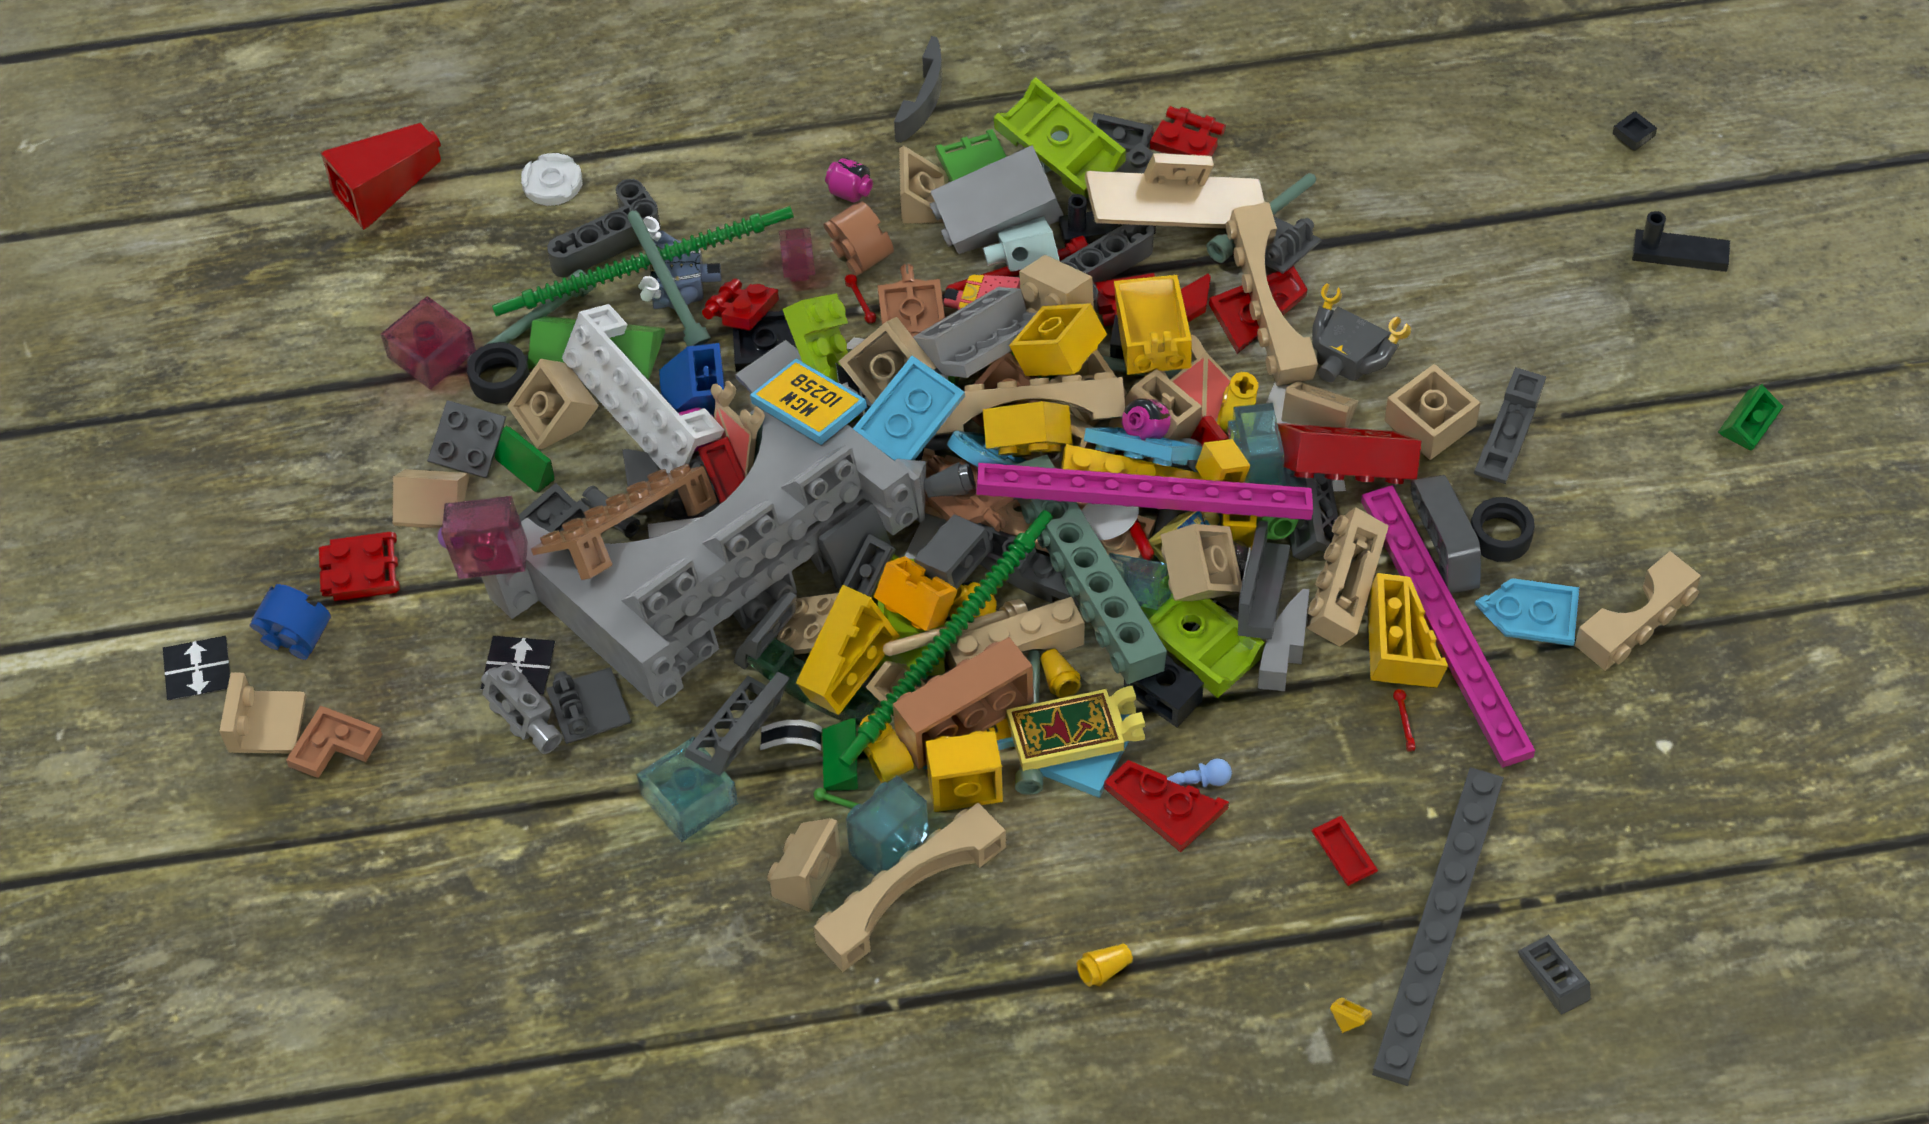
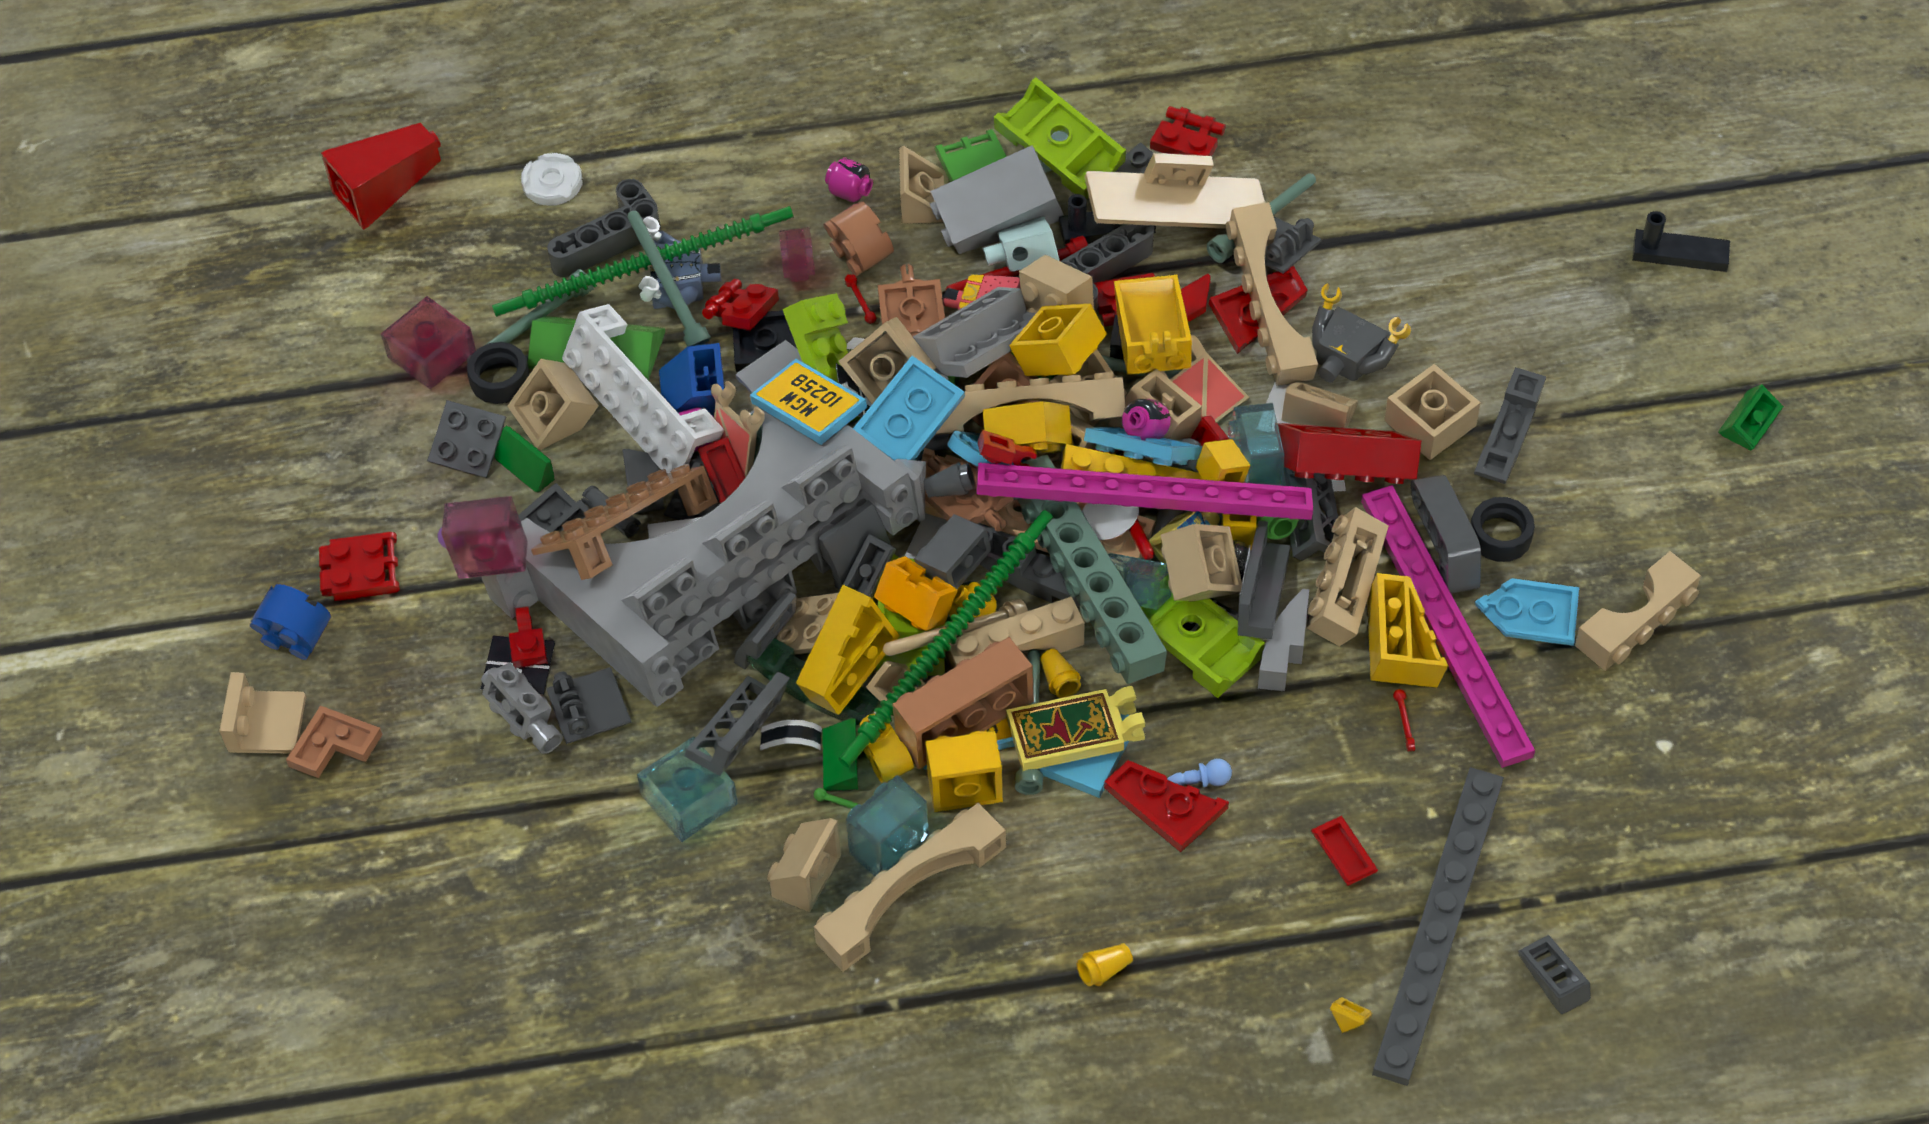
black sticker [163,636,230,700] -> none
tan slope [393,469,470,529] -> none
dark grey slope [894,36,942,143] -> none
dark grey slope [1092,112,1154,152] -> none
black brick [1124,655,1204,728] -> none
yellow piece [1217,372,1258,438] -> none
black plate [1612,111,1657,151] -> none
none -> red plate [509,606,547,668]
none -> red plate [978,430,1037,466]

